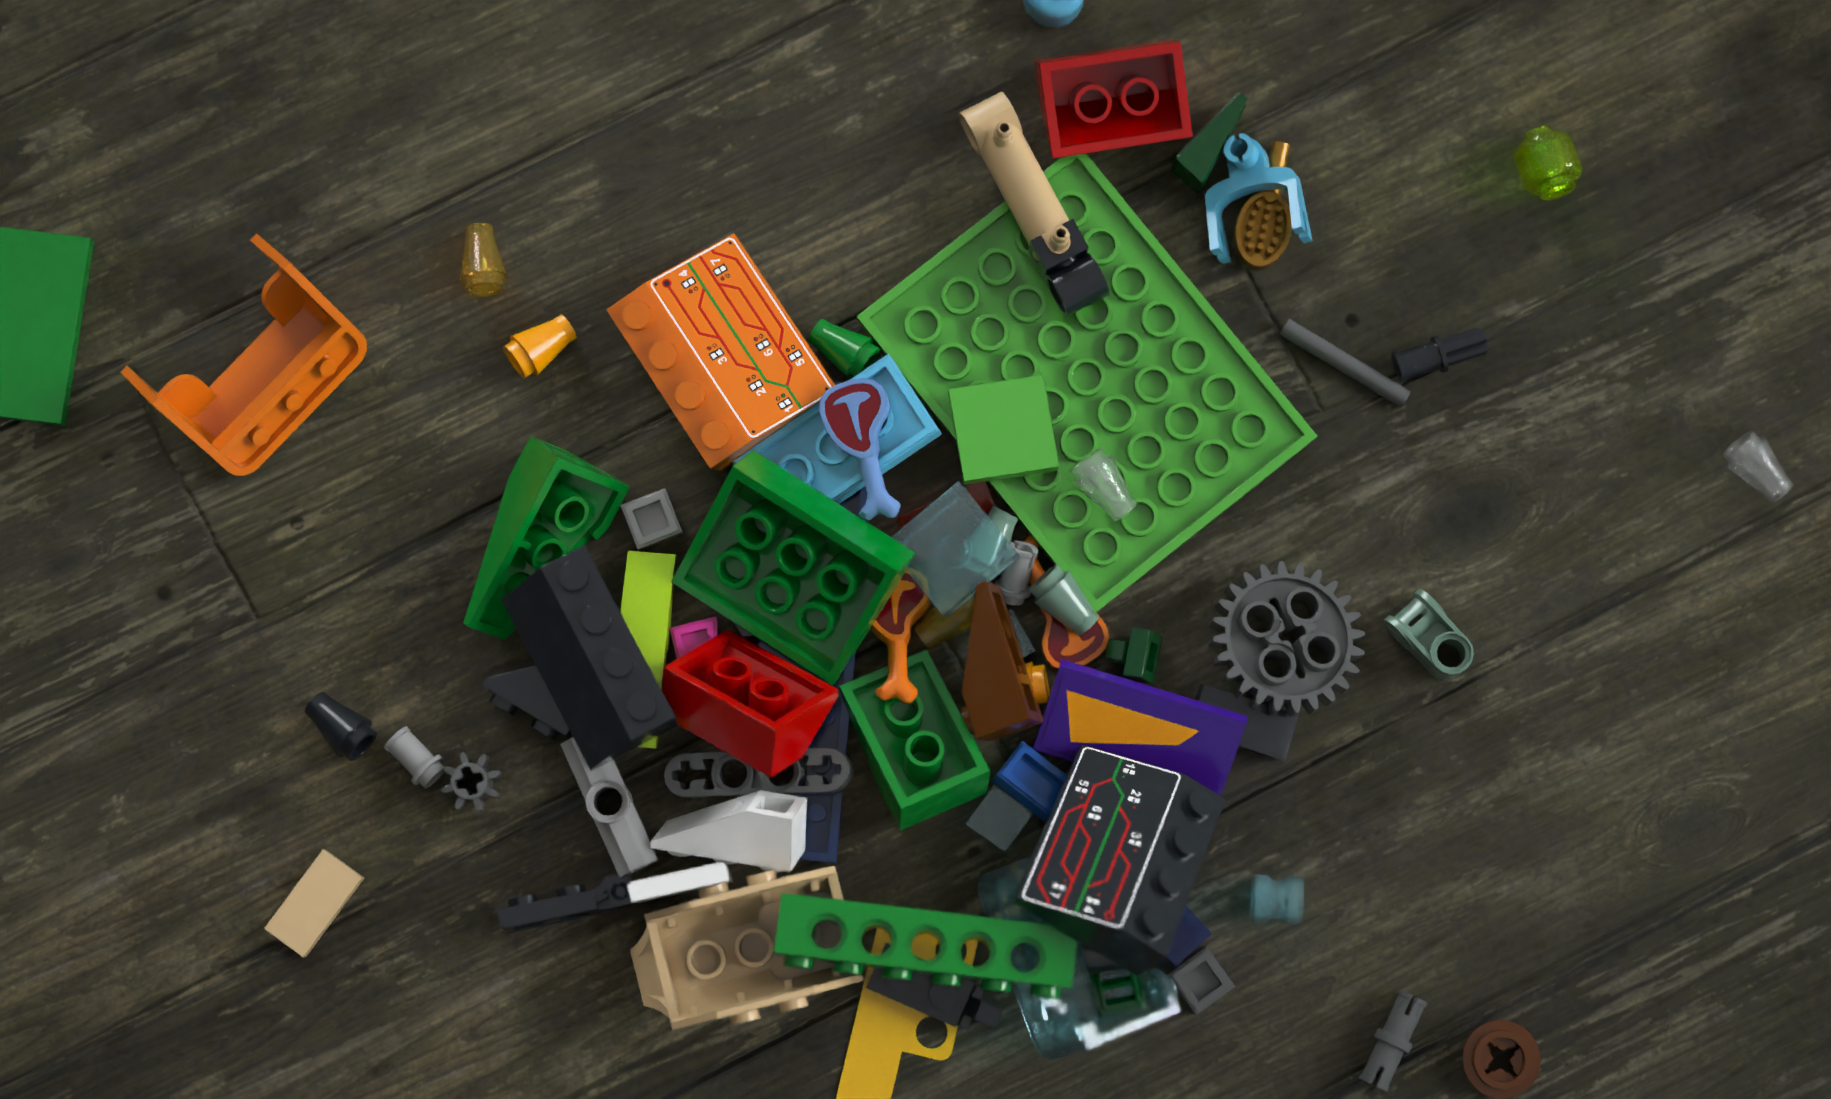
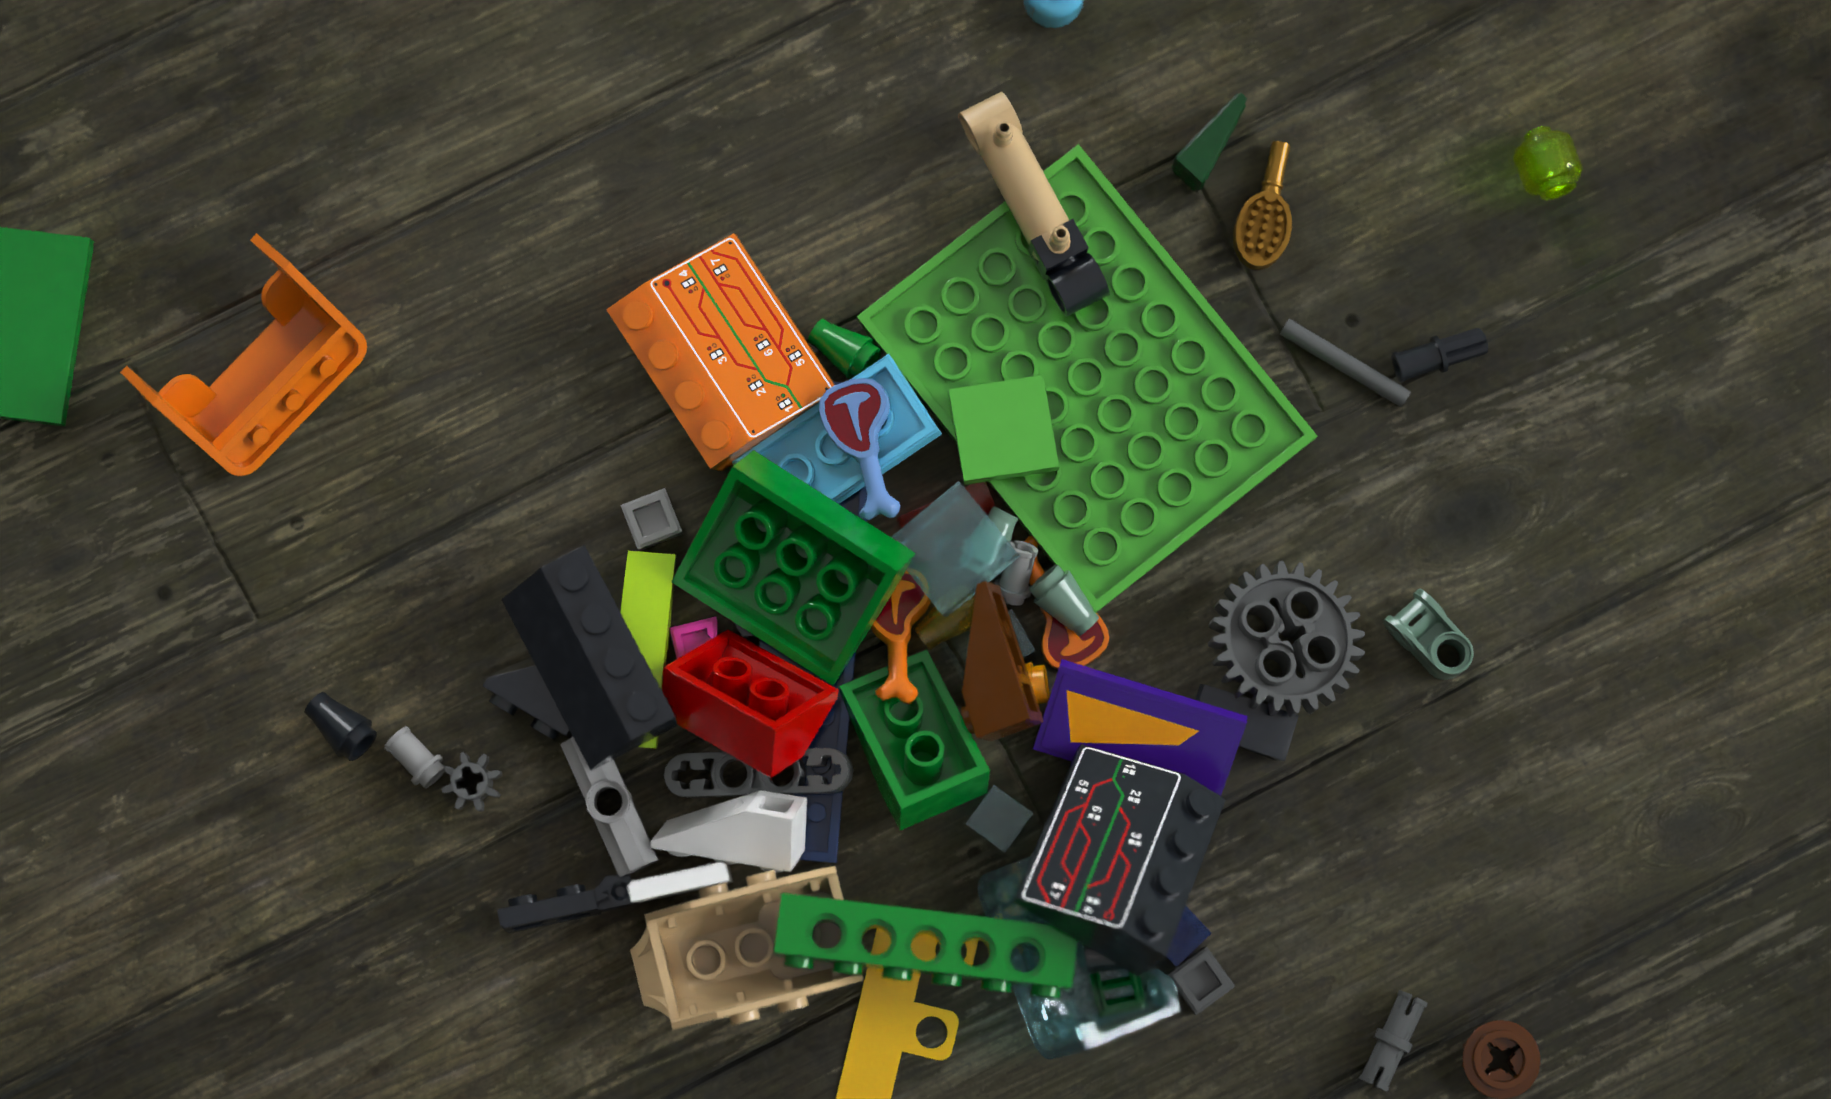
tan tile [264,849,364,957] -> none
clear yellow cone [460,223,508,297] -> none
green wedge [463,436,630,640] -> none
light orange cone [503,314,577,378] -> none
black hinge [866,943,1004,1030] -> none
blue tile [992,741,1066,823] -> none
red slope [1034,40,1193,158] -> none
clear cone [1070,448,1137,522] -> none
dark green tile [1105,627,1163,684] -> none
medium azure piece [1205,133,1313,264] -> none
clear light blue wheel [1249,874,1304,925] -> none
clear cone [1723,431,1793,502] -> none

